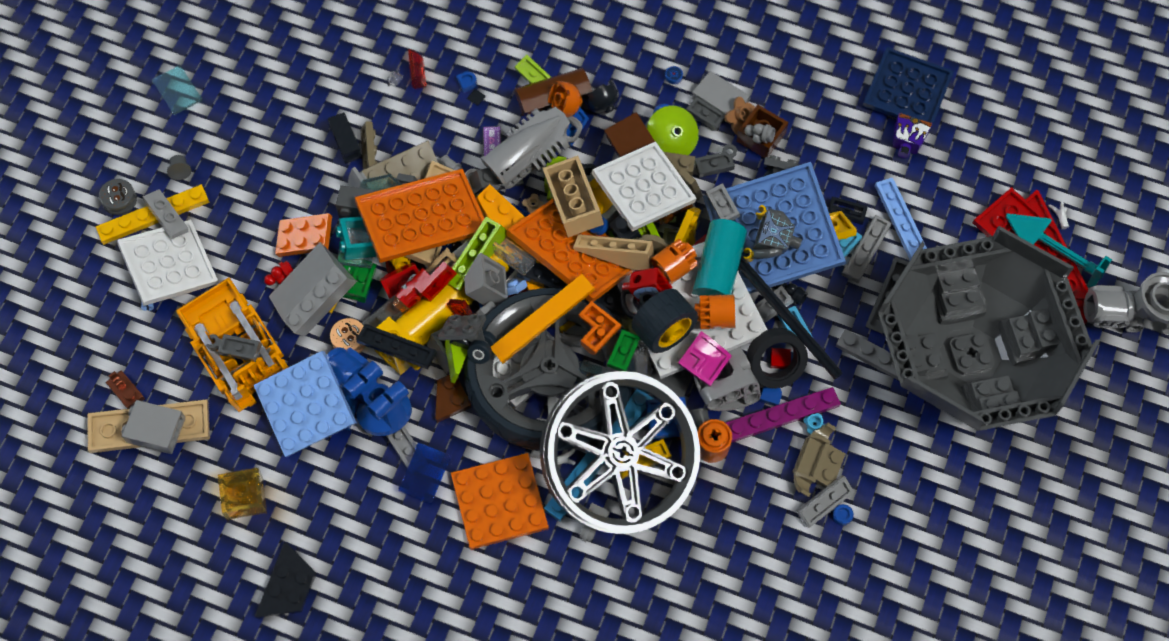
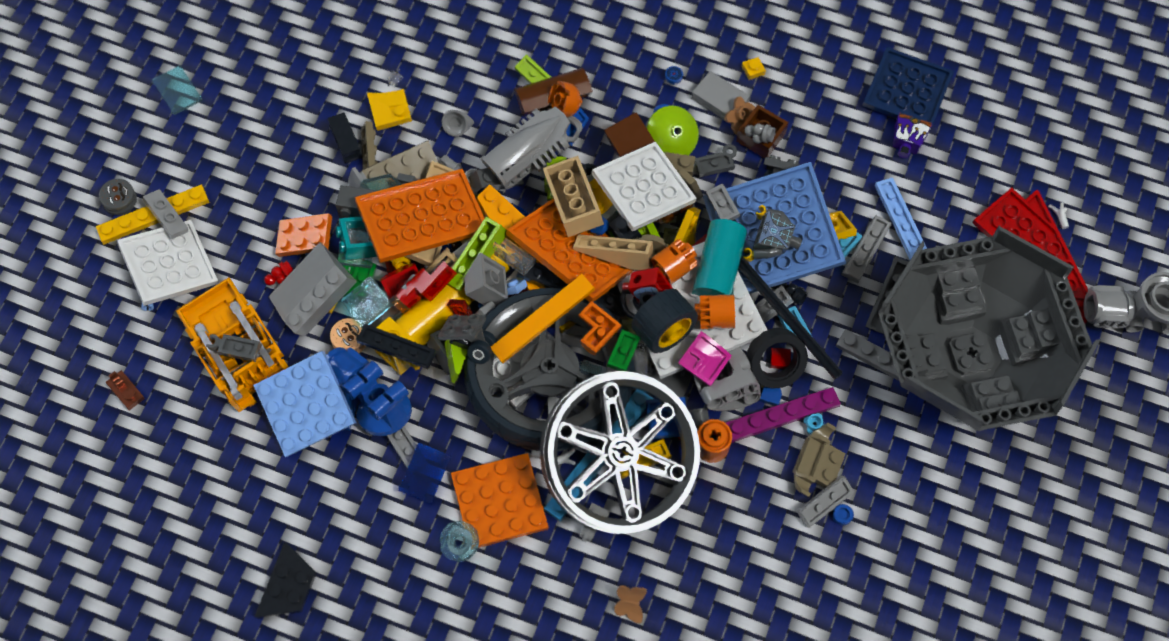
tan plate [88,400,210,453] -> none
light grey brick [121,400,186,454] -> none
dark grey piece [167,155,192,180] -> none
clear yellow brick [218,467,267,520] -> none
clear red slope [408,49,427,89] -> none
reddish brown wing [435,374,472,423] -> none
blue tile [456,72,477,93] -> none
black sticker [466,89,486,106] -> none
medium lavender tile [483,126,501,156] -> none
tan plate [522,194,544,214] -> none
black cylinder [582,80,619,114] -> none
dark grey plate [686,96,725,131] -> none
black tile [828,196,868,225] -> none
teal piece [1006,214,1112,288] -> none
none -> clear light blue plate [341,276,393,328]
none -> yellow plate [367,89,412,131]
none -> clear light blue tile [440,521,479,562]
none -> light grey piece [442,110,474,136]
none -> medium nougat animal [614,585,647,624]
none -> yellow plate [742,57,766,80]

